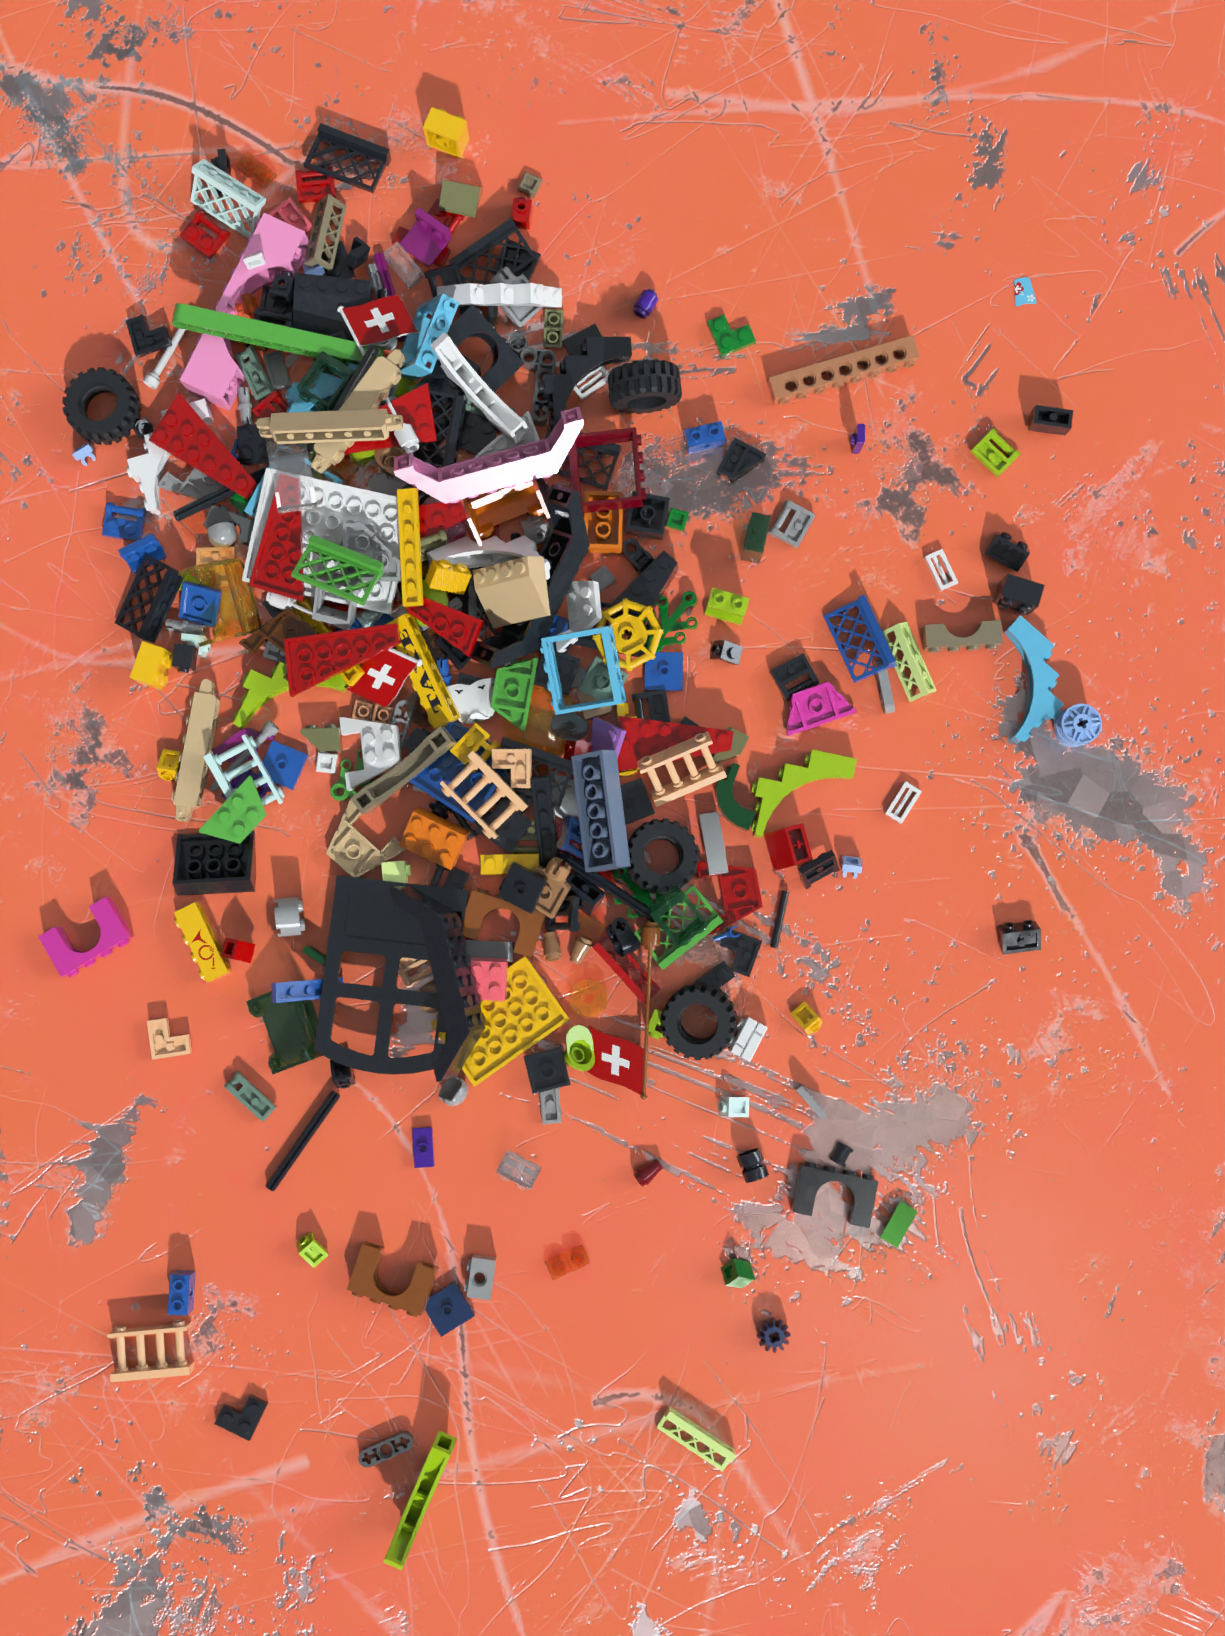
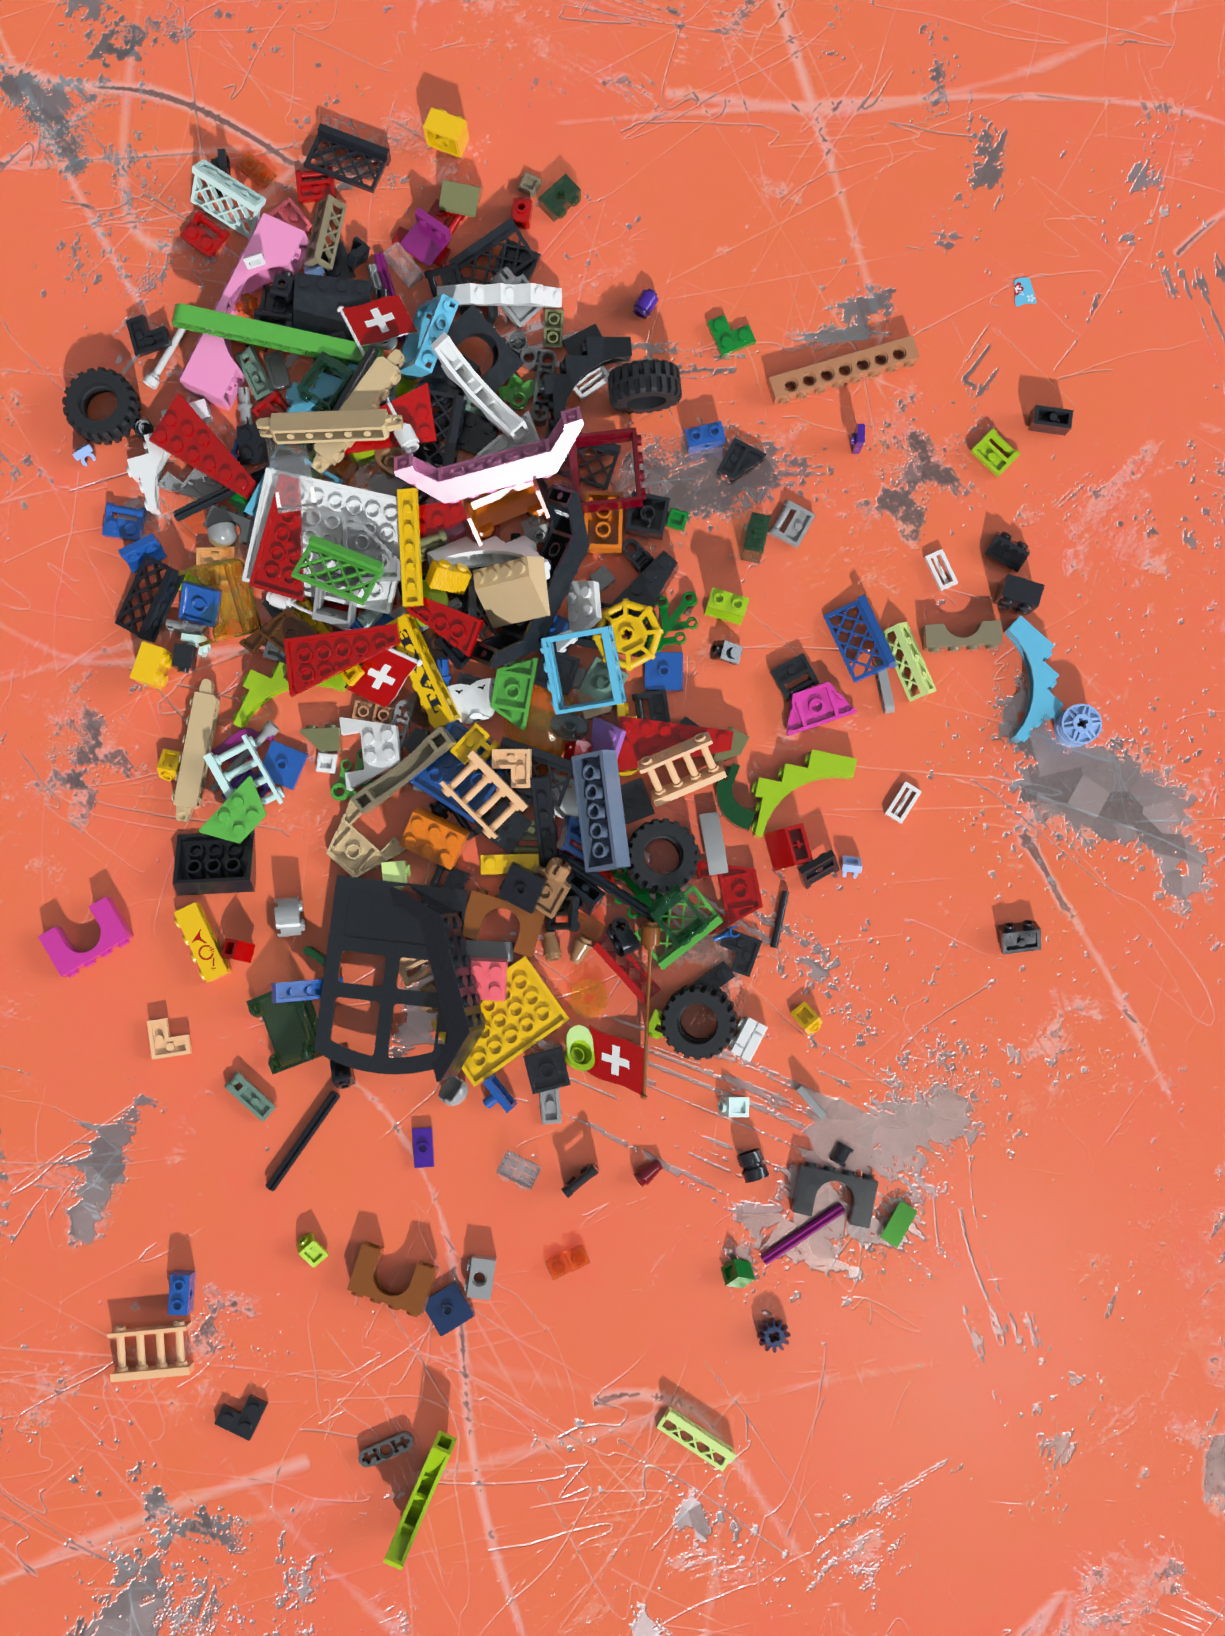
none -> blue tile [483,1073,517,1113]
none -> bright green plate [498,374,535,410]
none -> clear green brick [538,174,581,222]
none -> black plate [561,1163,599,1198]
none -> magenta axle [761,1203,845,1265]

